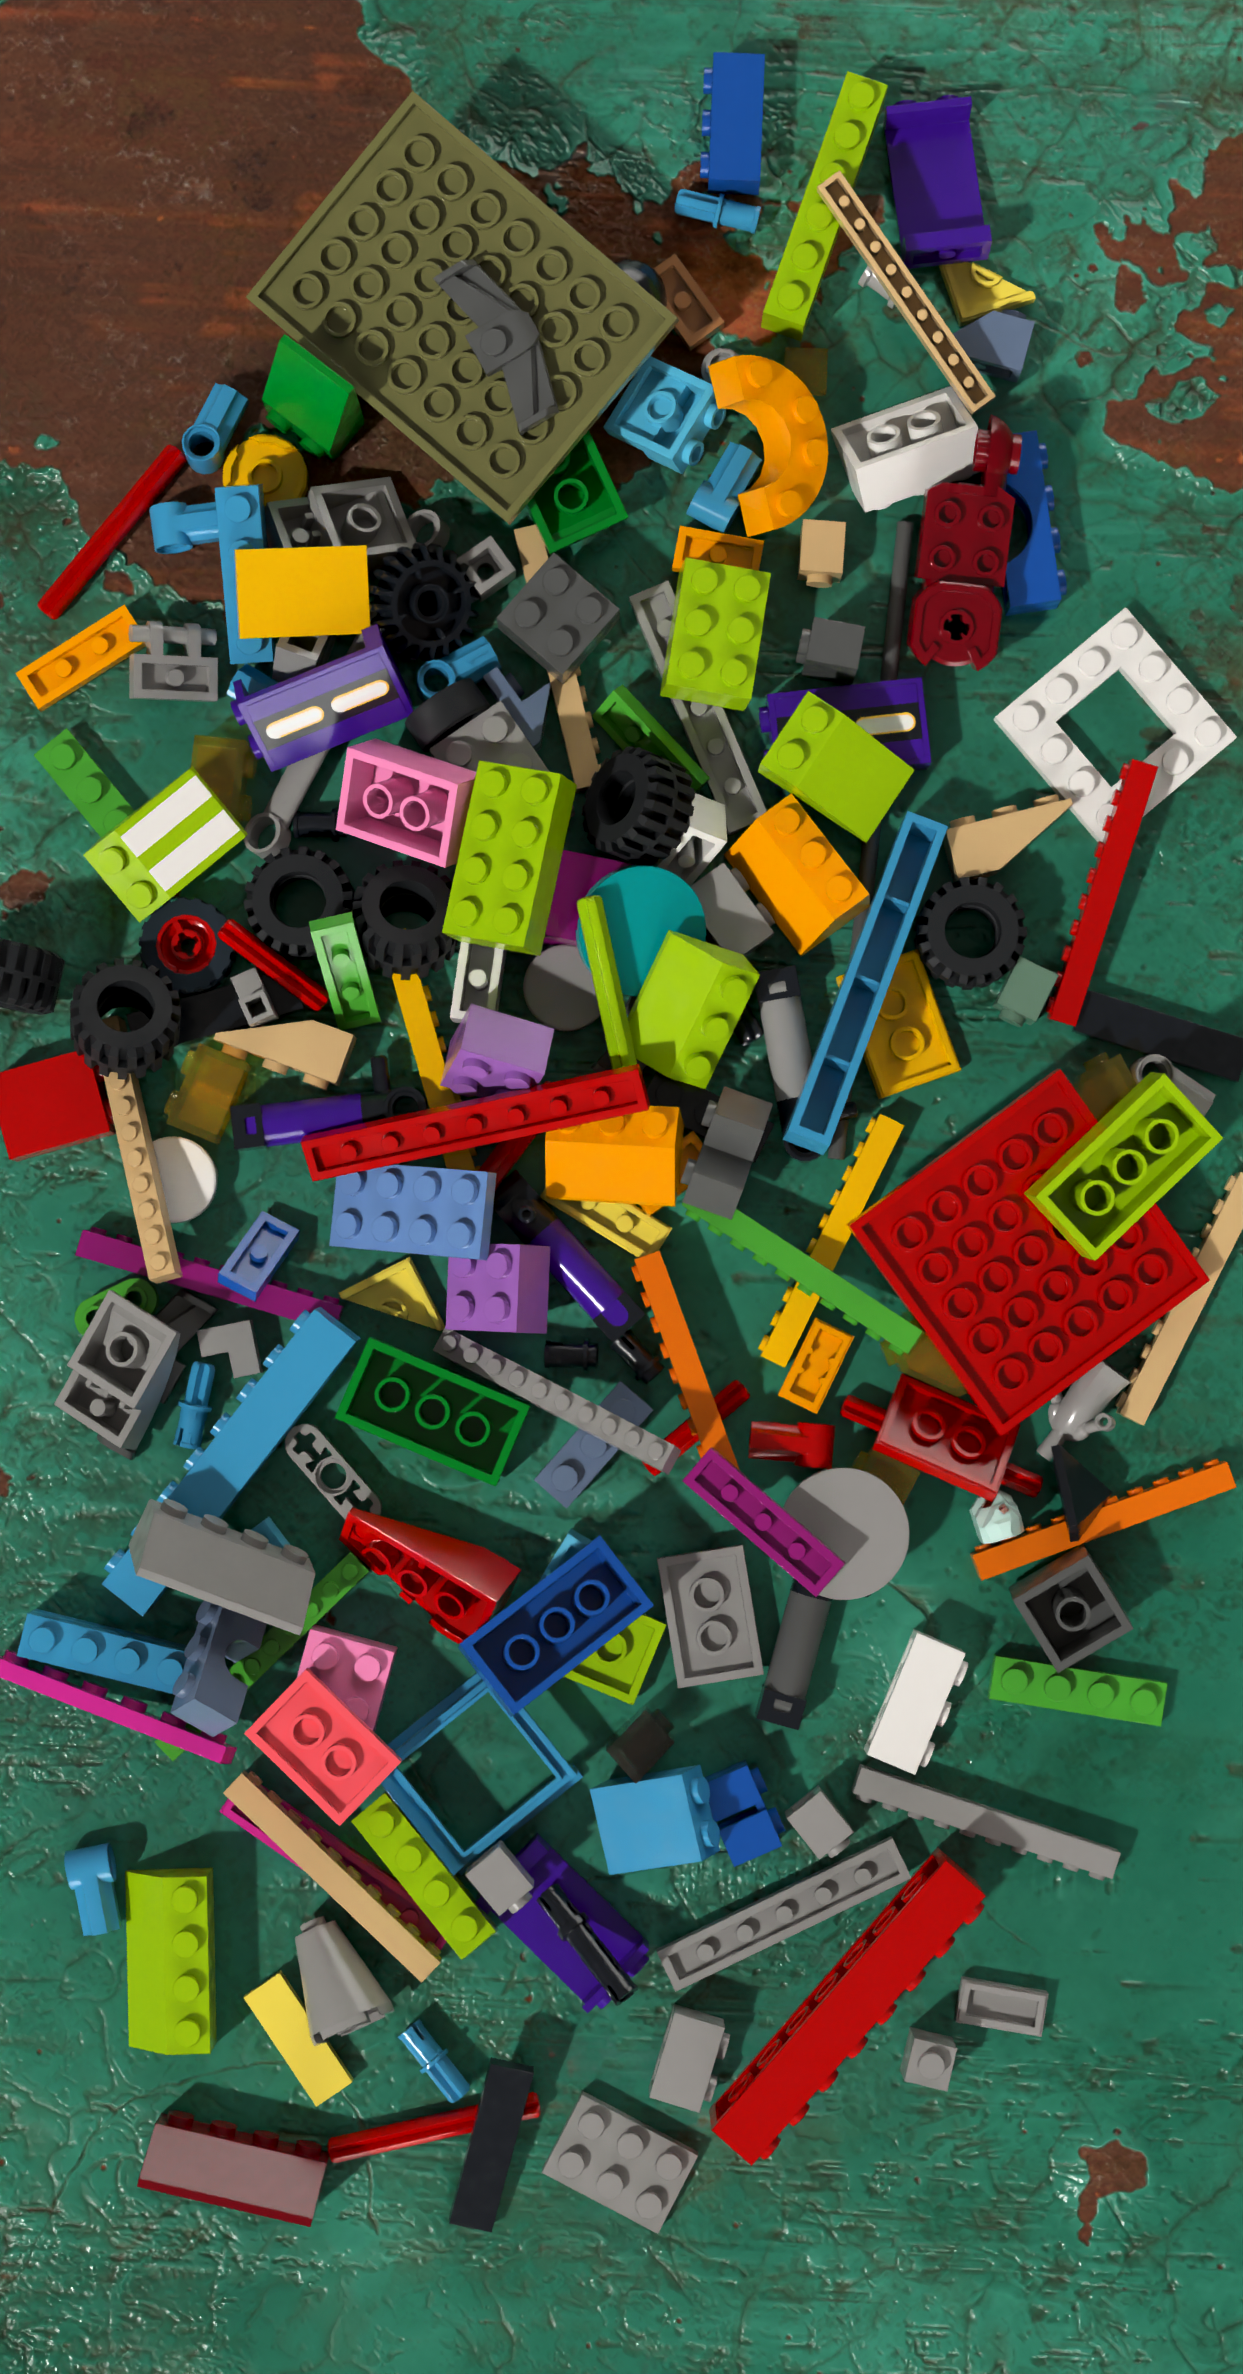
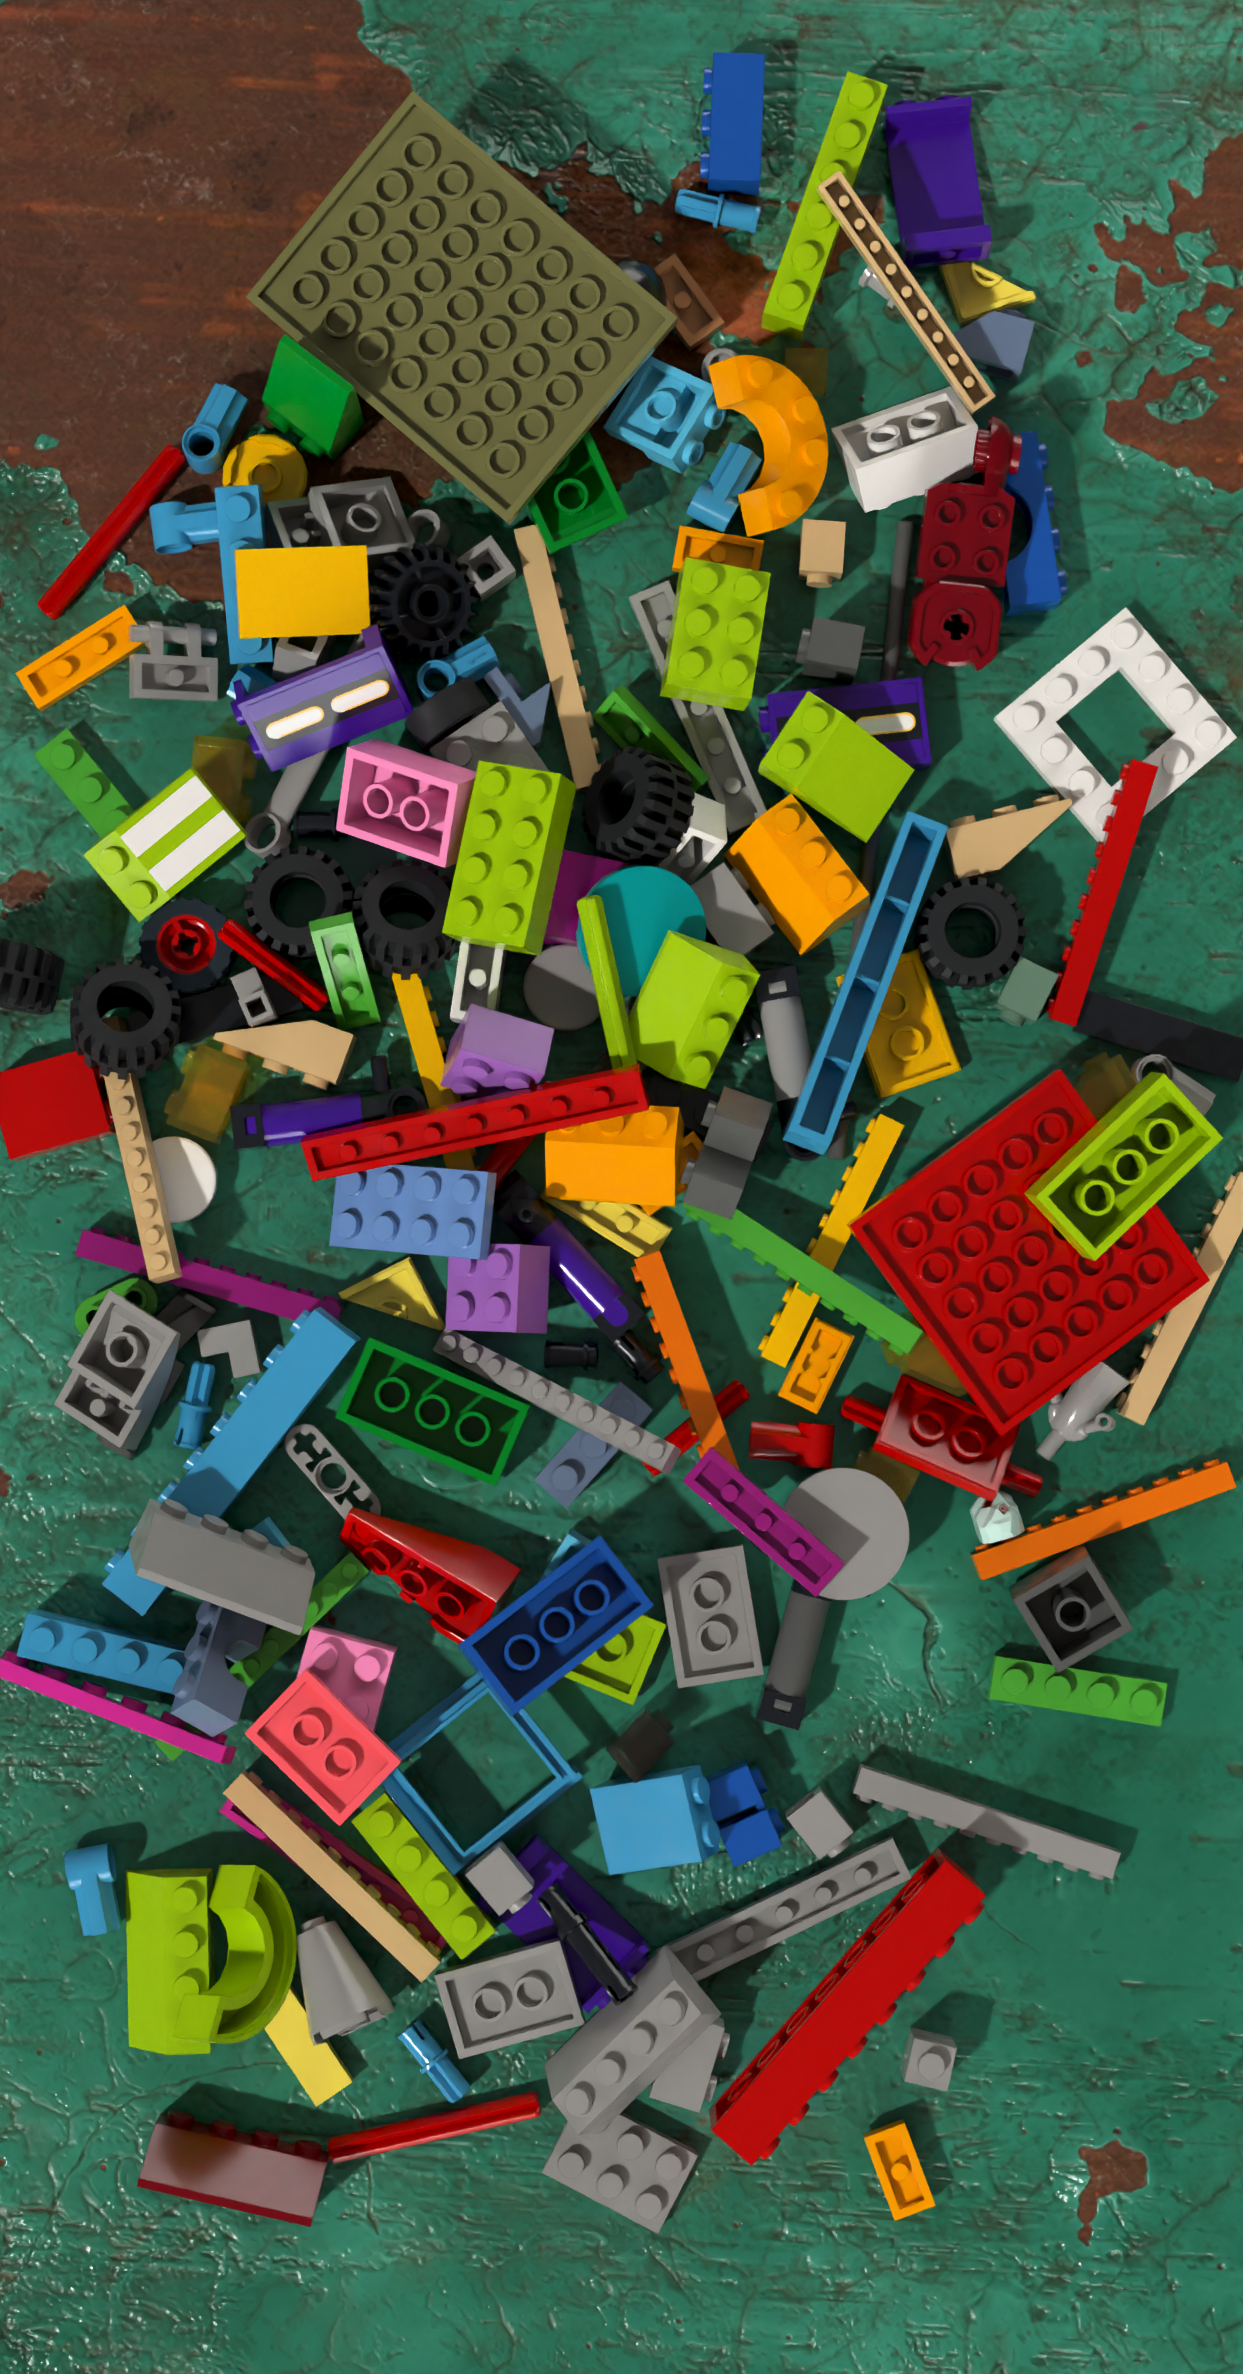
plate [217,1211,300,1302] -> none
dark grey plate [433,259,559,435] -> none
black tile [449,2057,534,2232] -> none
dark grey brick [497,553,620,684] -> none
white brick [864,1629,968,1775] -> none
light grey tile [954,1976,1049,2037] -> none
black slope [1051,1445,1113,1542] -> none
none -> lime brick [172,1865,297,2044]
none -> light grey plate [434,1937,586,2059]
none -> light grey slope [544,1946,721,2135]
none -> light orange plate [863,2119,936,2221]

